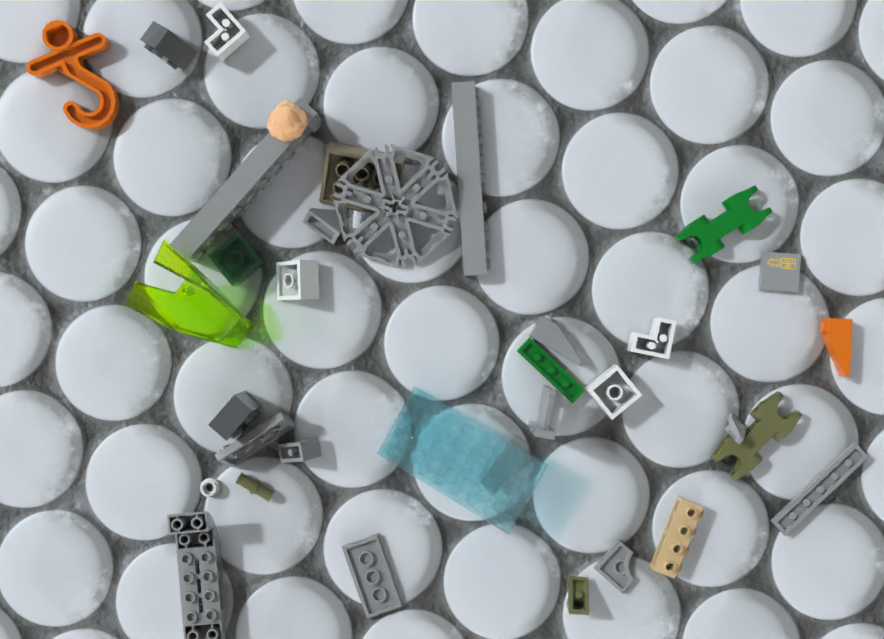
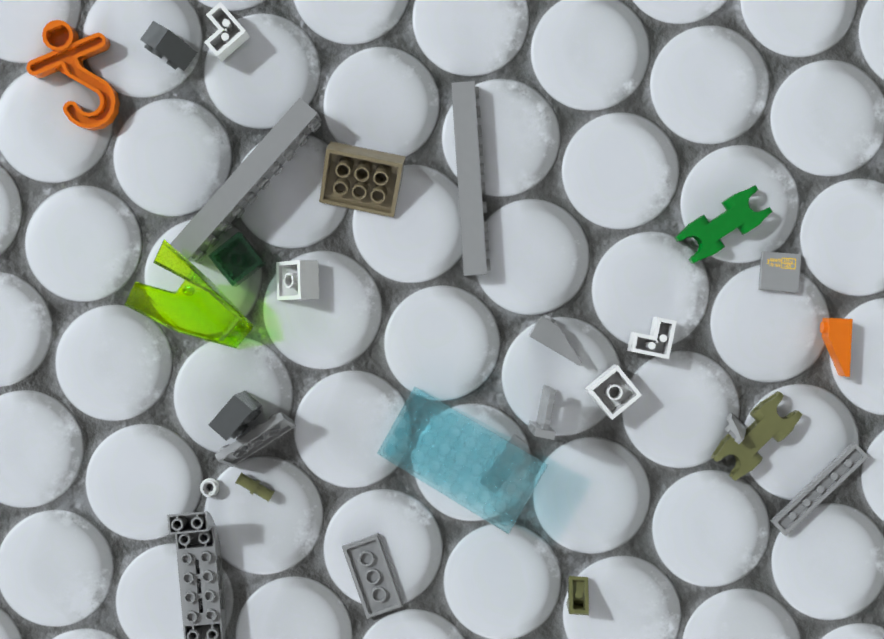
light nougat hair [267,100,308,142] -> none
light grey slope [277,437,322,463] -> none
light grey slope [303,208,341,245] -> none
light grey plate [333,144,457,267] -> none
green plate [517,337,586,404] -> none
light grey tile [593,539,635,594] -> none
tan brick [650,496,704,579] -> none

